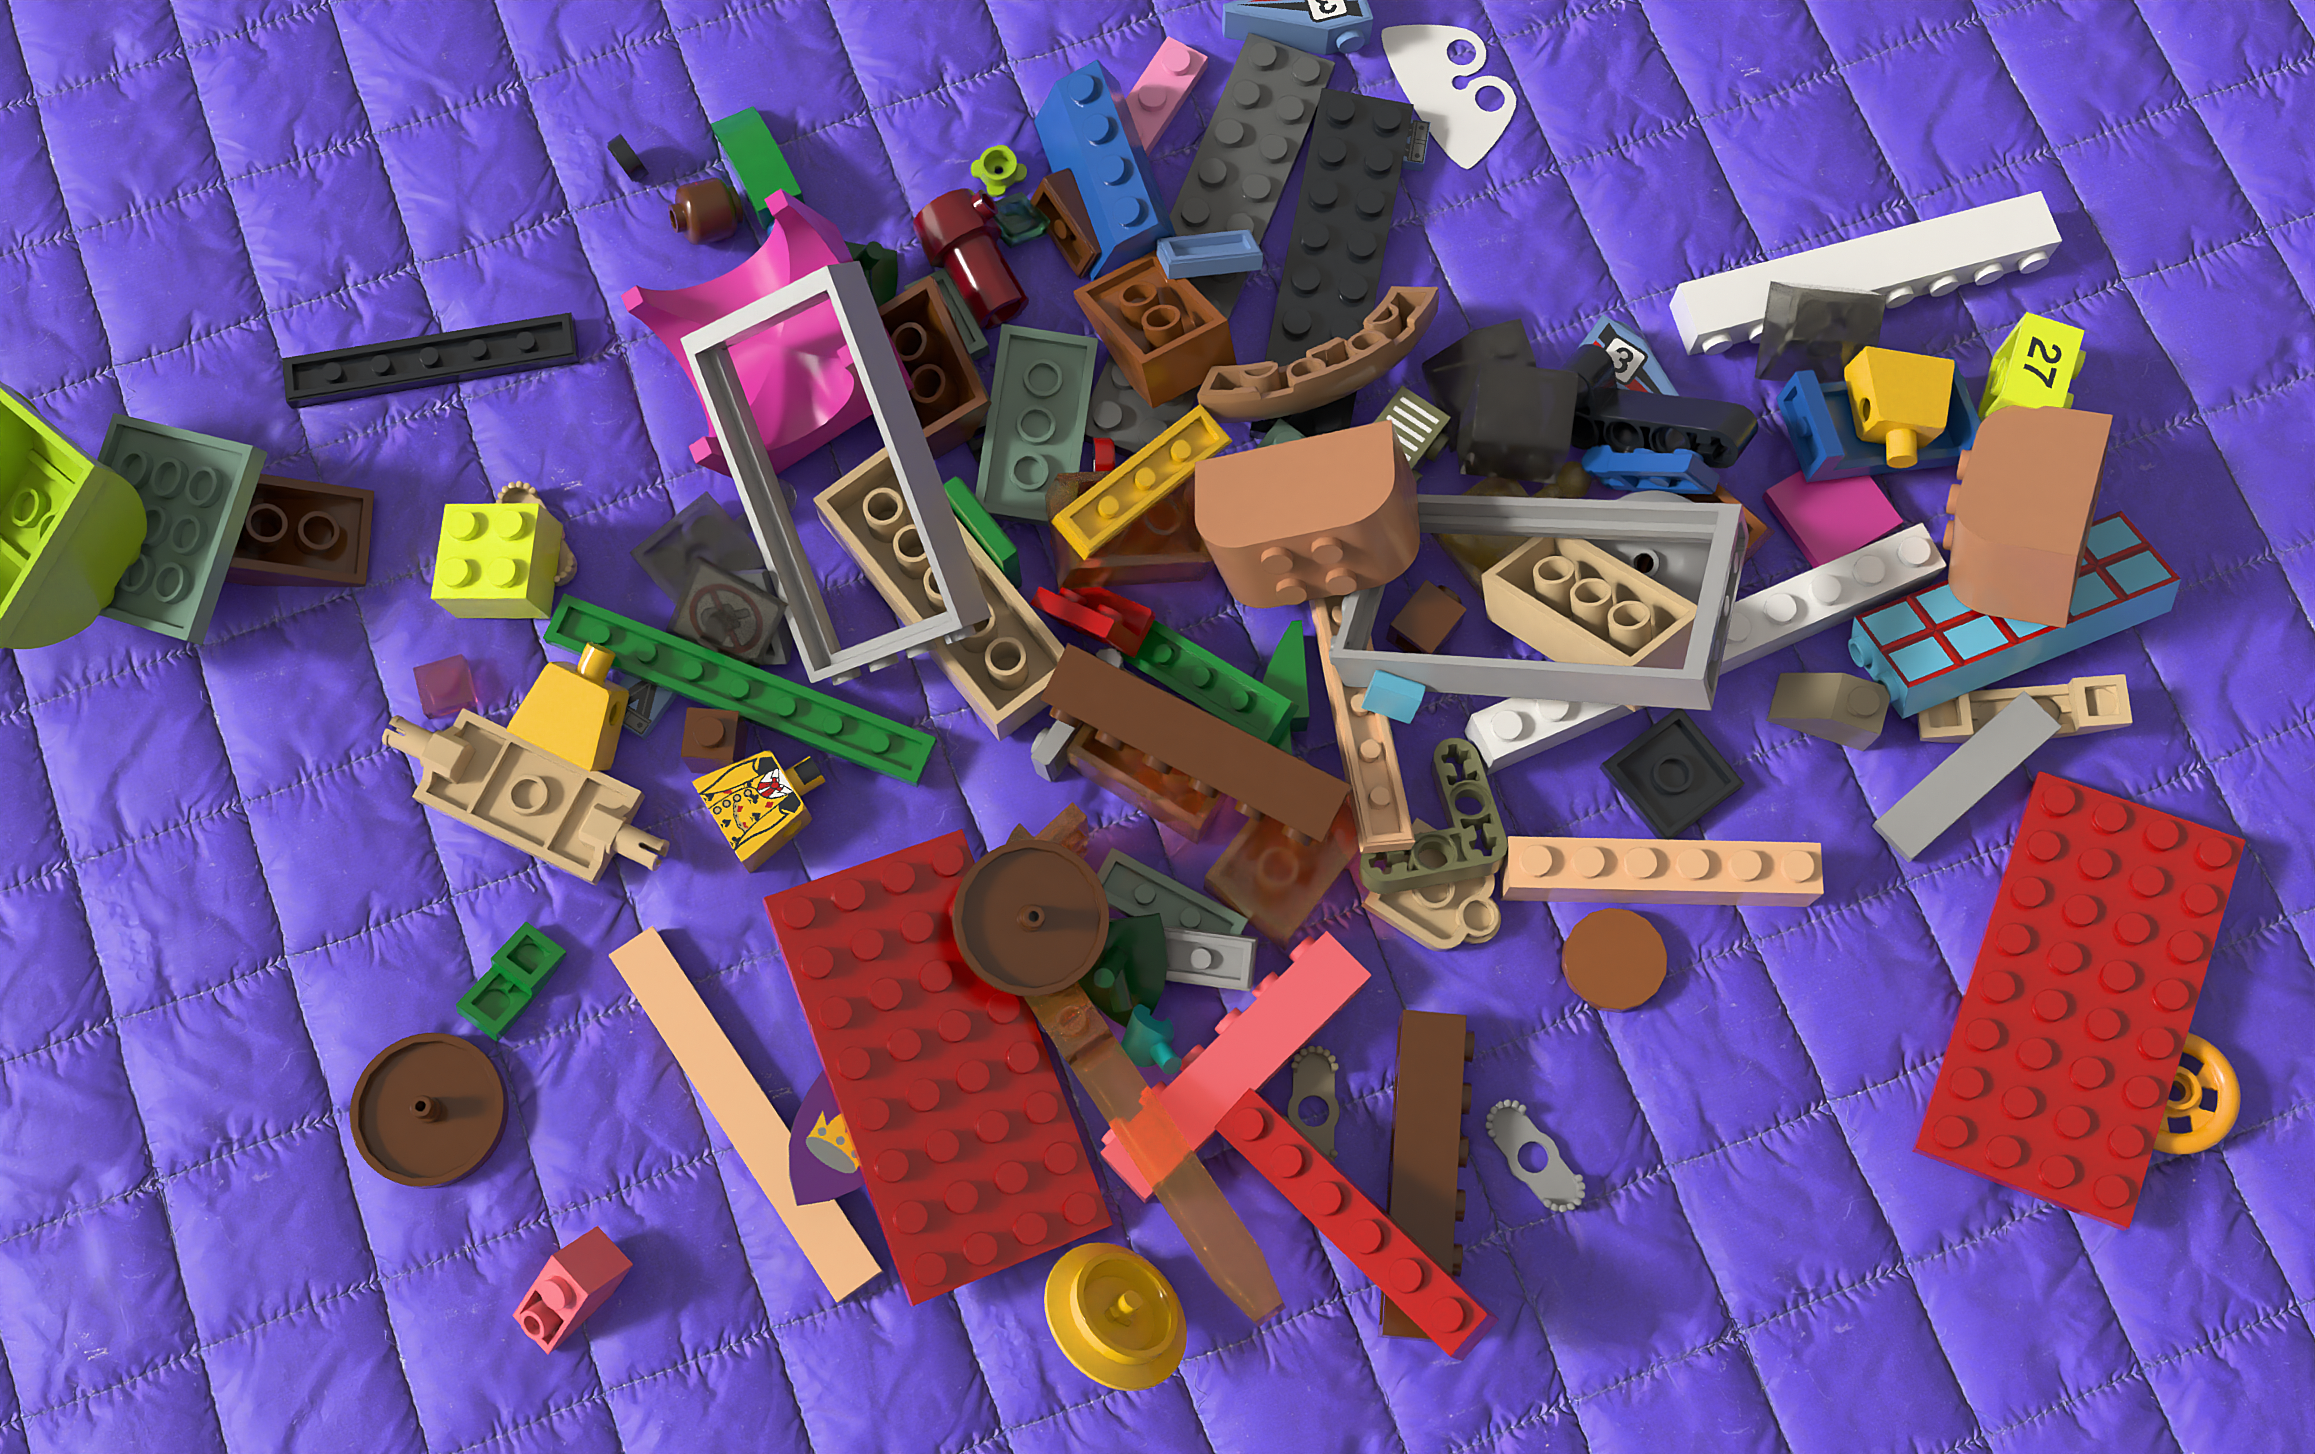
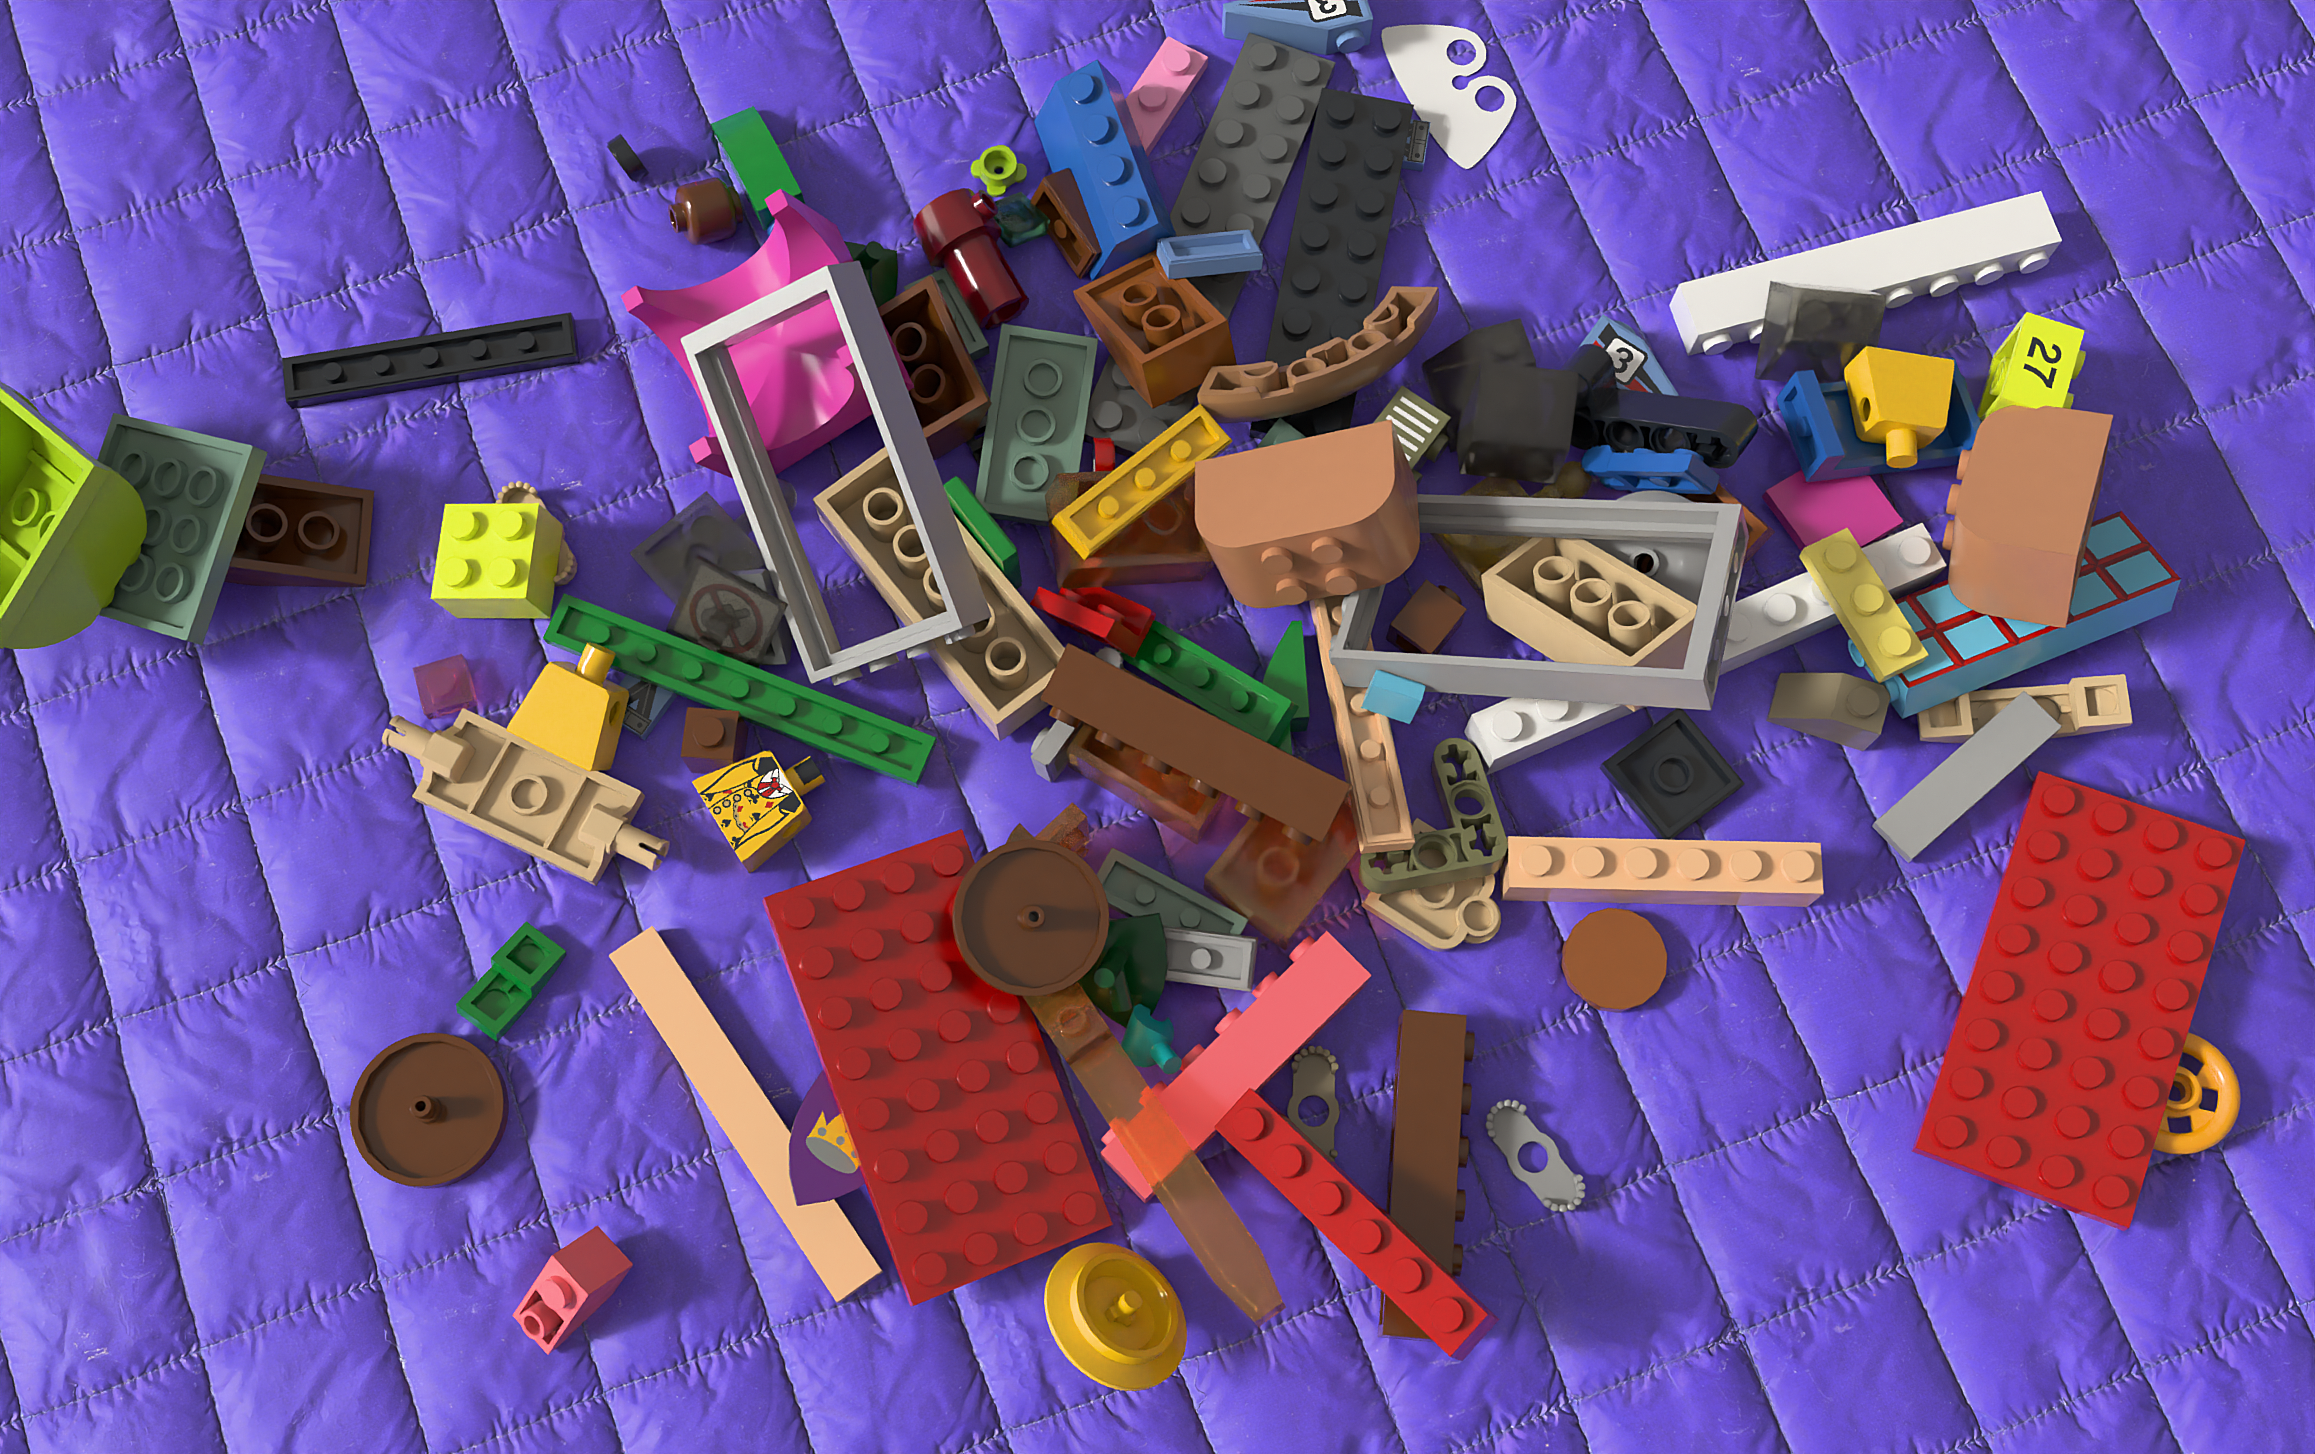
none -> light yellow plate [1799,528,1929,683]

